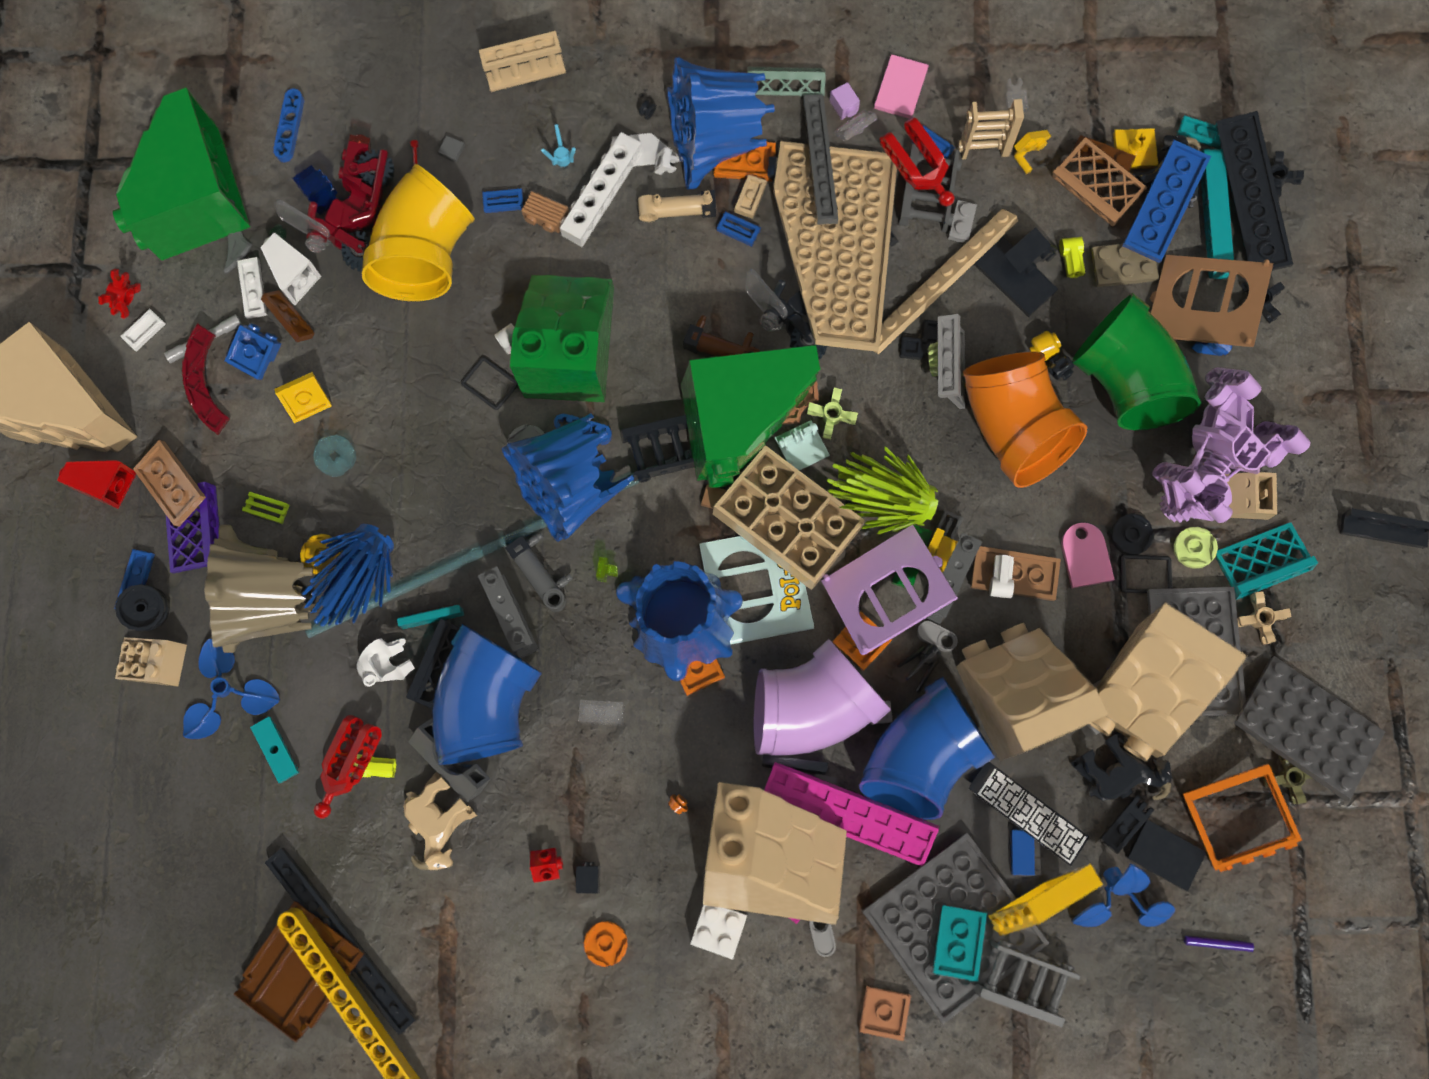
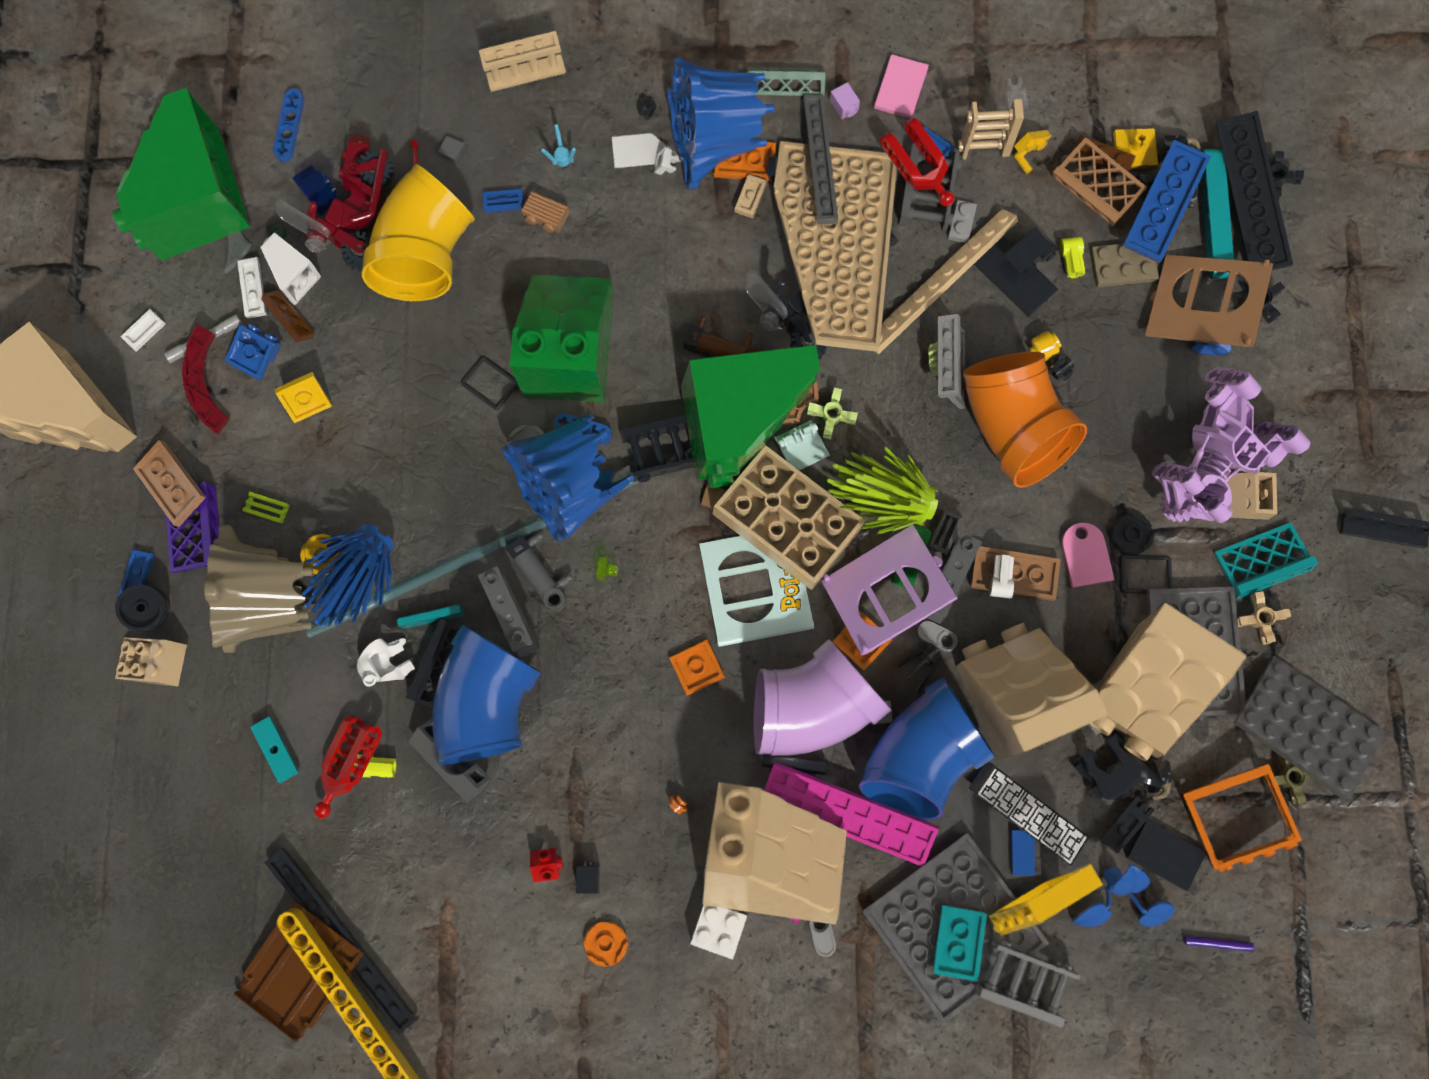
red slope [57,460,136,509] -> none
red pin [99,268,141,319] -> none
blue plant [183,639,280,739] -> none
clear light blue plate [313,435,356,477] -> none
tan animal [404,772,477,870] -> none
white piece [494,323,515,354] -> none
white brick [560,132,643,247] -> none
clear brick [578,700,625,726] -> none
blue piece [616,561,743,681] -> none
tan piece [638,190,716,222] -> none
blue tile [716,211,761,247] -> none
clear plate [835,110,878,141] -> none
nougat tile [859,986,911,1041] -> none
black tile [900,320,938,360] -> none
yellow panel [918,528,958,573] -> none
green cylinder [1071,293,1201,430] -> none
yellowish green tile [1173,527,1218,569] -> none
teal tile [1177,115,1221,149] -> none

